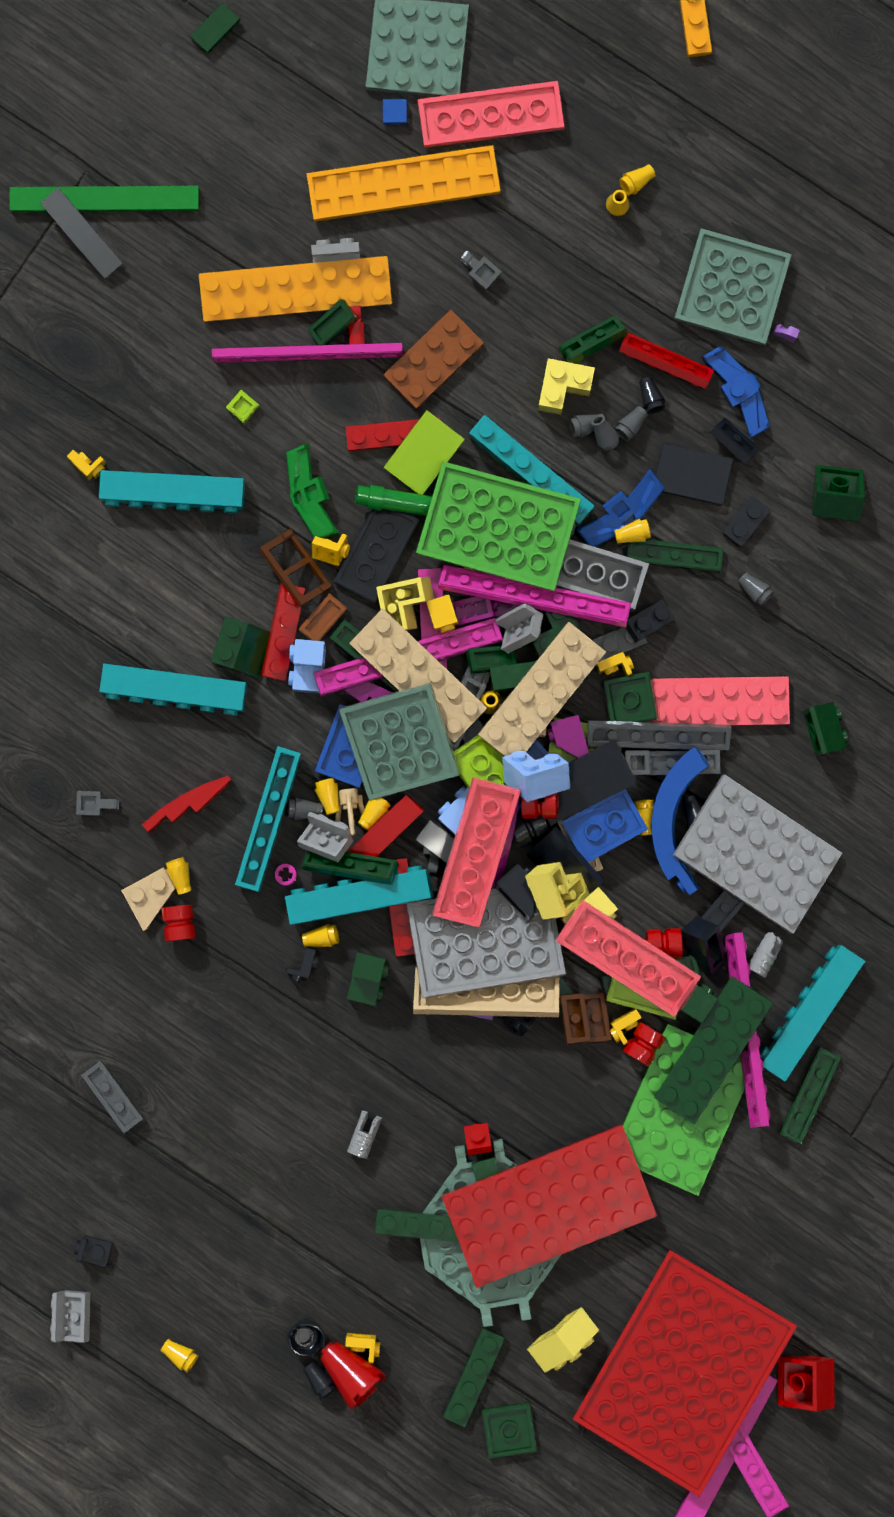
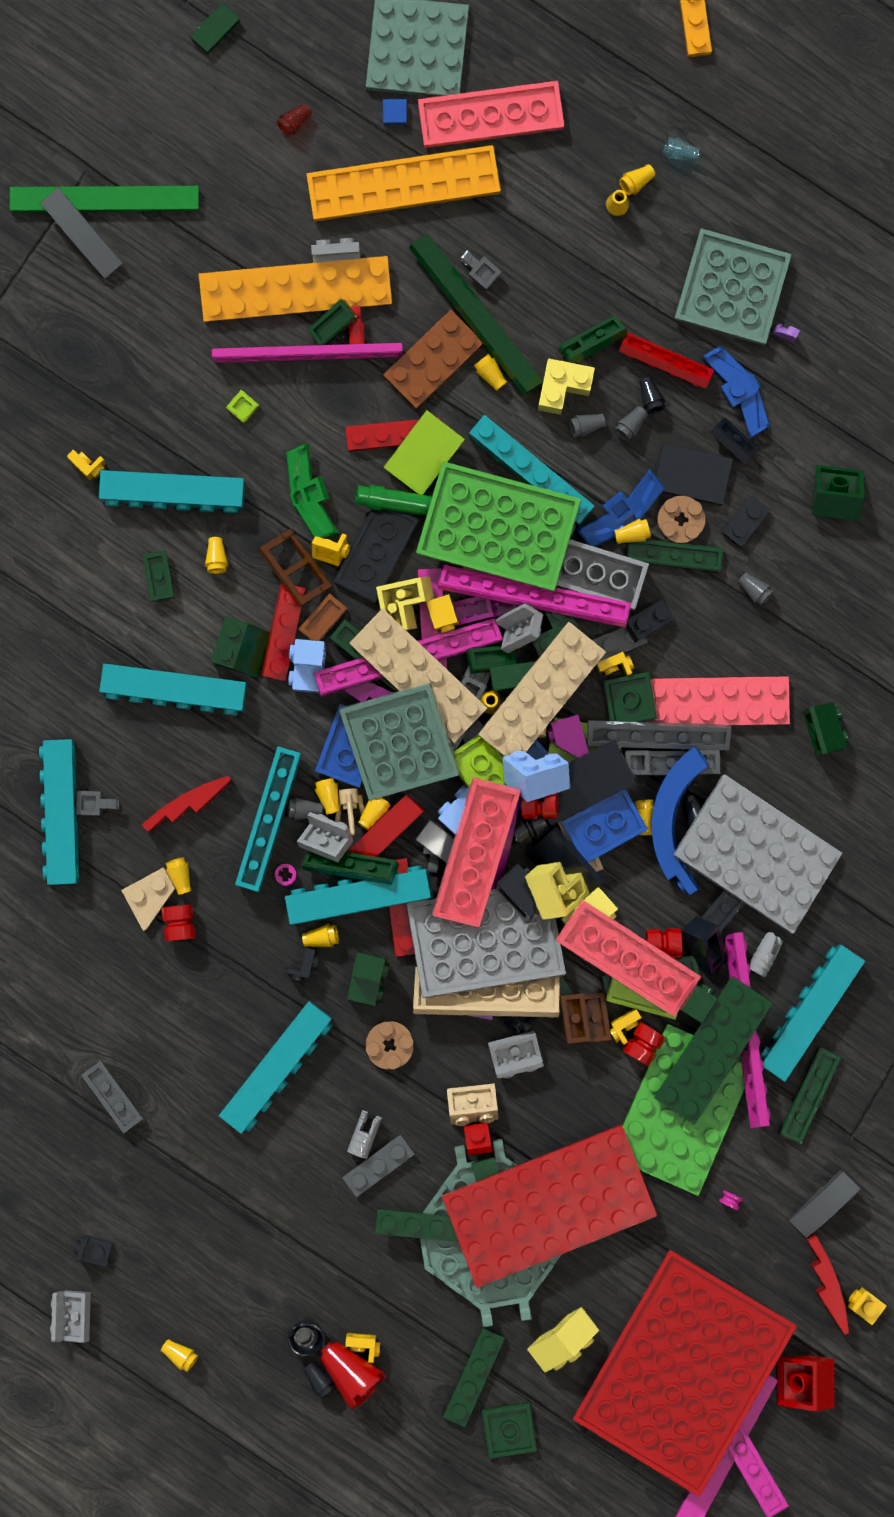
dark grey cone [591,415,619,451] -> none
none -> teal brick [39,739,79,885]
none -> dark green plate [142,550,175,602]
none -> yellow cone [205,537,229,574]
none -> teal brick [219,1001,333,1134]
none -> clear red cone [277,103,312,136]
none -> dark grey plate [342,1134,415,1197]
none -> medium nougat plate [366,1021,413,1069]
none -> dark green tile [408,234,543,395]
none -> tan bracket [447,1083,498,1126]
none -> yellow cone [474,354,507,390]
none -> light grey bracket [488,1030,544,1078]
none -> medium nougat plate [657,496,705,544]
none -> clear light blue cone [663,136,700,162]
none -> dark pink bush [719,1190,743,1210]
none -> dark grey slope [789,1170,860,1238]
none -> red slope [805,1234,849,1335]
none -> yellow bracket [848,1287,886,1325]

